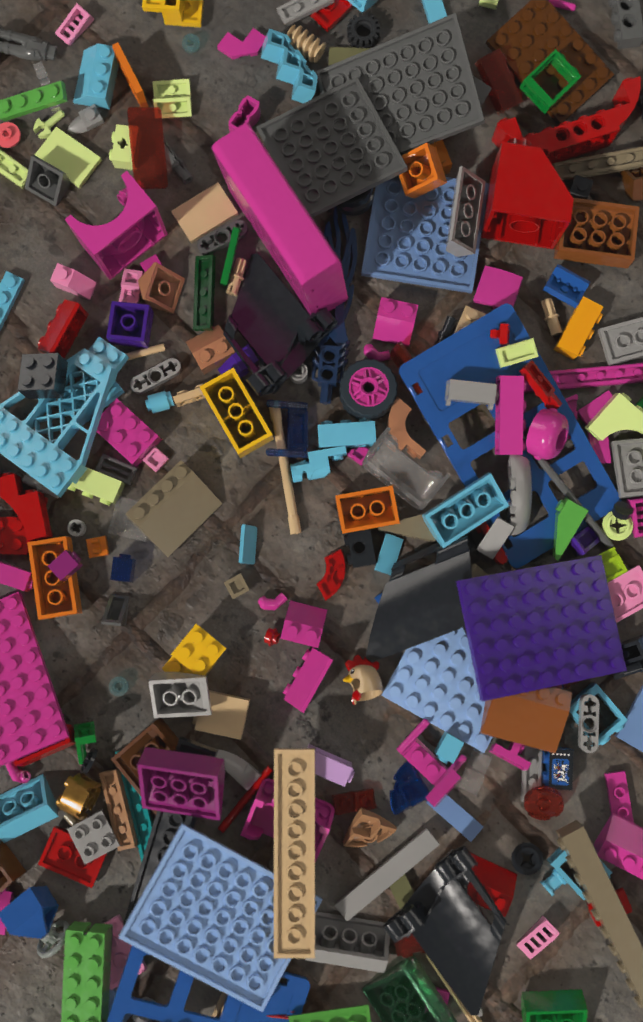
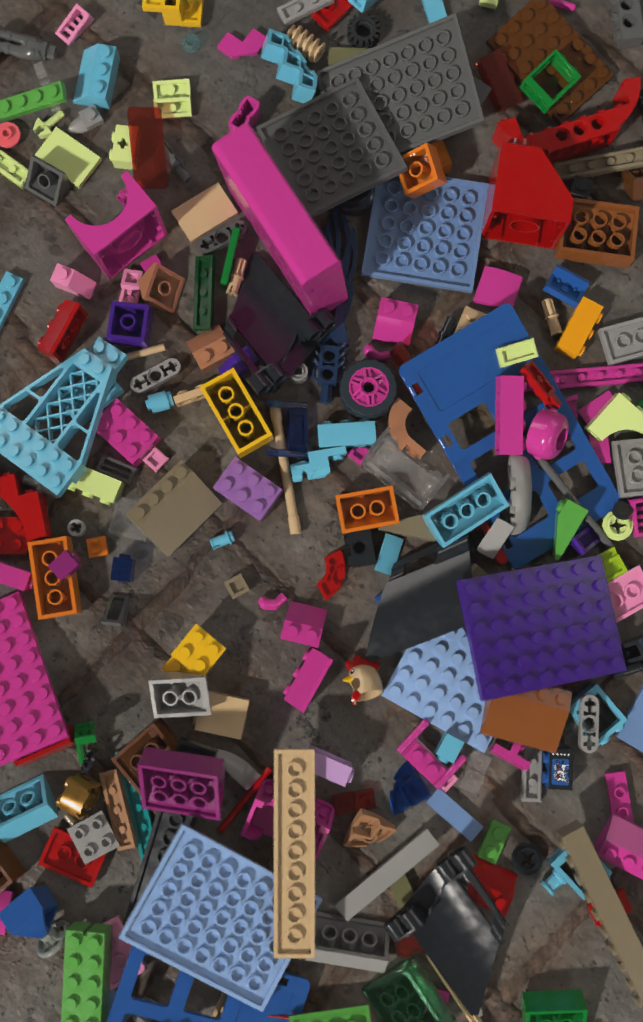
dark pink arm [5,761,31,783] -> none
black brick [18,353,68,399] -> none
clear light blue plate [109,677,129,696] -> none
orange tile [112,42,149,111] -> none
medium azure slope [239,524,257,565] -> none
red plate [264,628,280,647] -> none
dark pink slope [425,769,462,807] -> none
light grey slope [445,166,486,257] -> none
light grey brick [445,379,499,410] -> none
red tile [490,324,510,345] -> none
bright pink slope [516,915,560,960] -> none
clear red tile [524,786,564,820] -> none
none -> medium azure pin [209,530,235,550]
none -> medium lavender brick [213,456,283,523]
none -> bright green plate [476,818,511,865]

